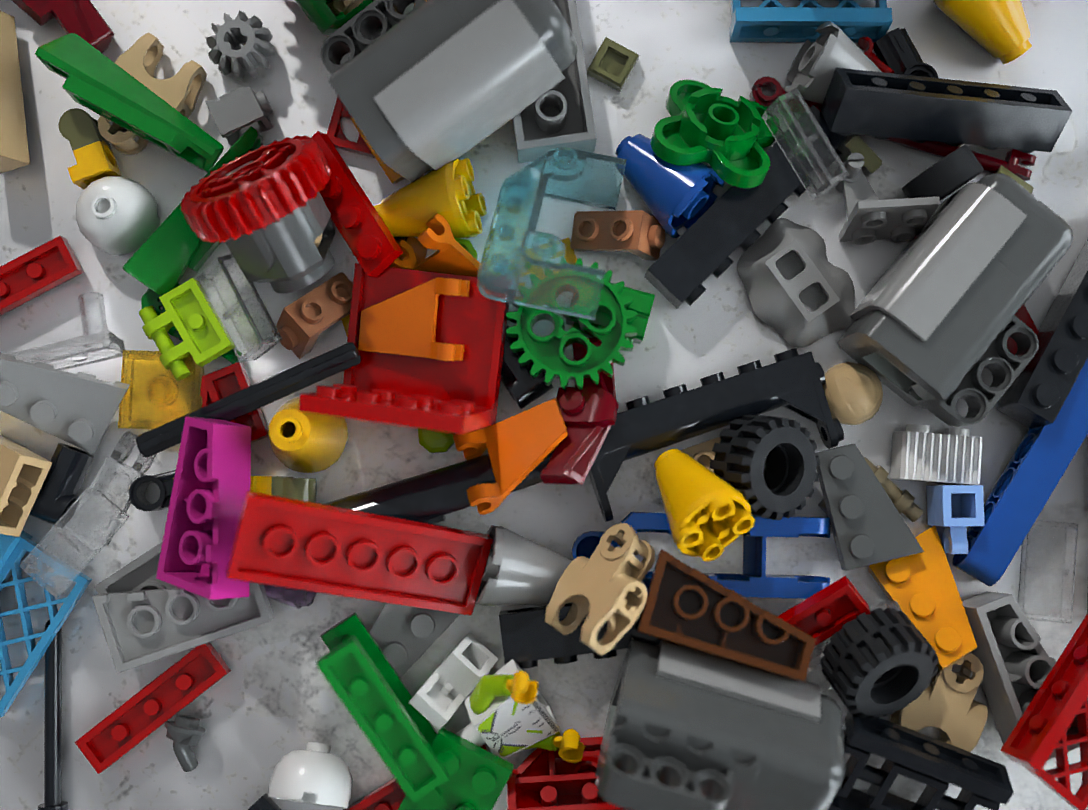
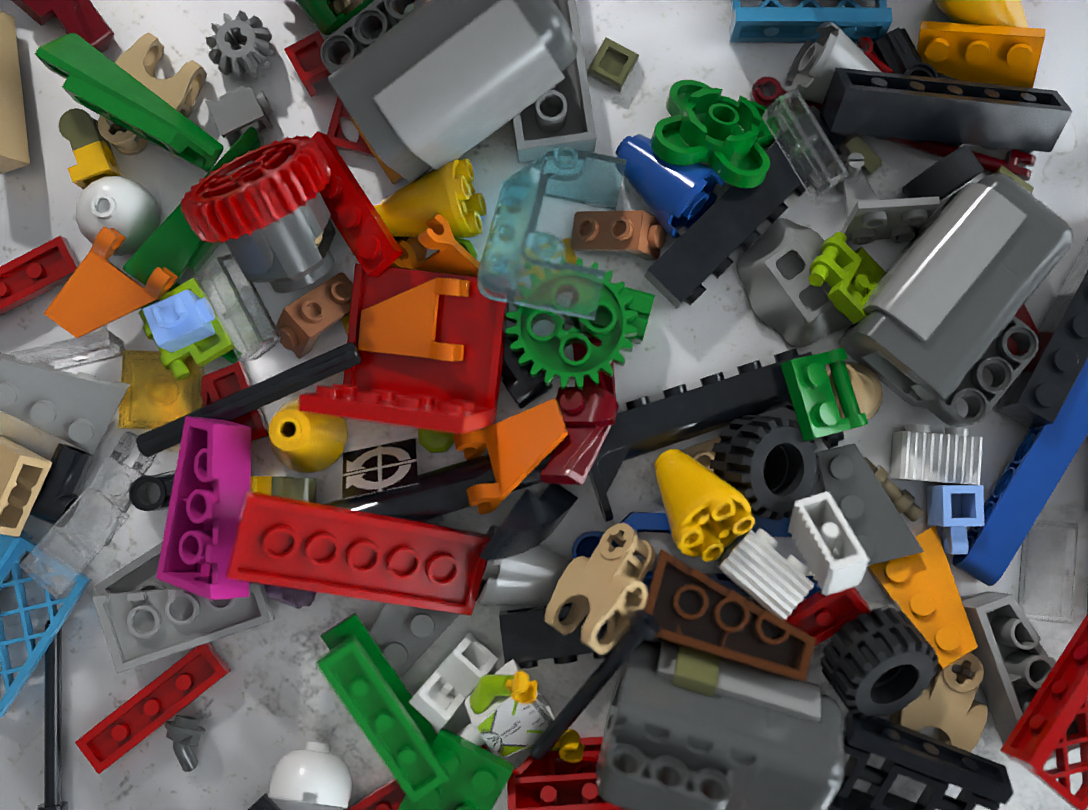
none -> orange flag [44,227,178,338]
none -> light blue brick [143,289,216,353]
none -> red panel [284,30,331,97]
none -> sticker [342,438,418,499]
none -> black slope [479,484,578,561]
none -> black bar [530,609,660,761]
none -> olive tile [671,645,720,697]
none -> white brick [714,528,814,621]
none -> green plate [781,347,868,442]
none -> white brick [788,492,870,595]
none -> lime plate [808,232,885,324]
none -> light orange wing [917,21,1046,88]

